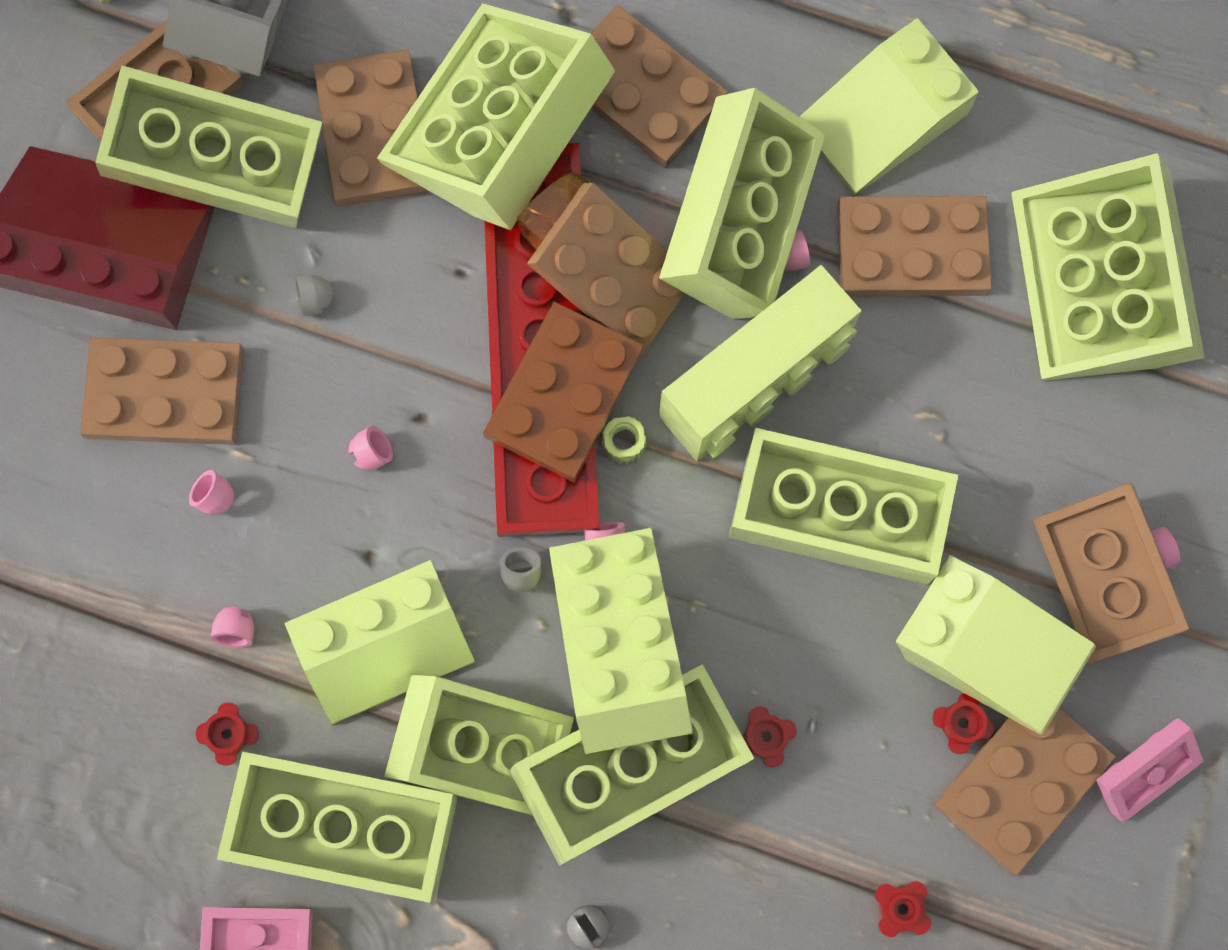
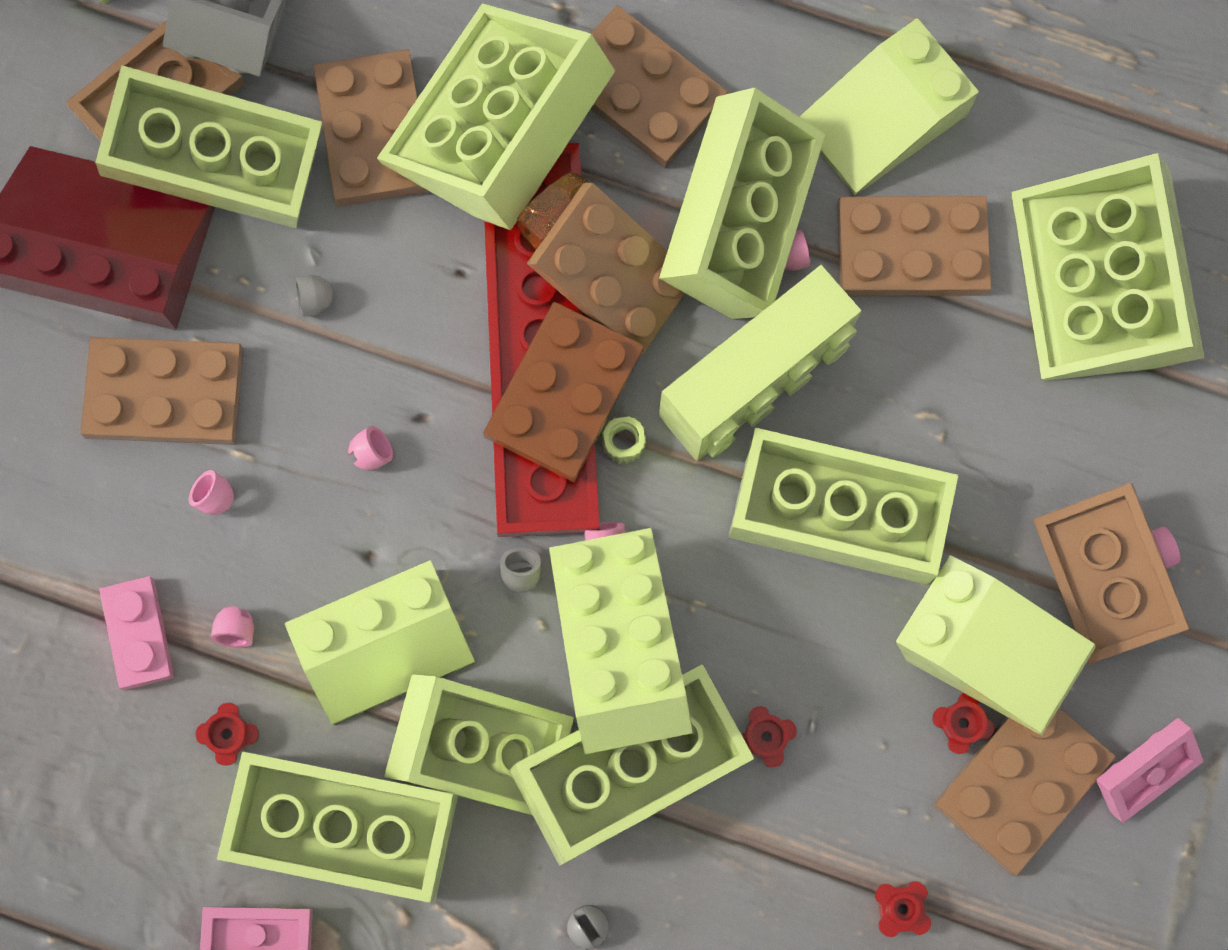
none -> bright pink plate [99,576,175,690]

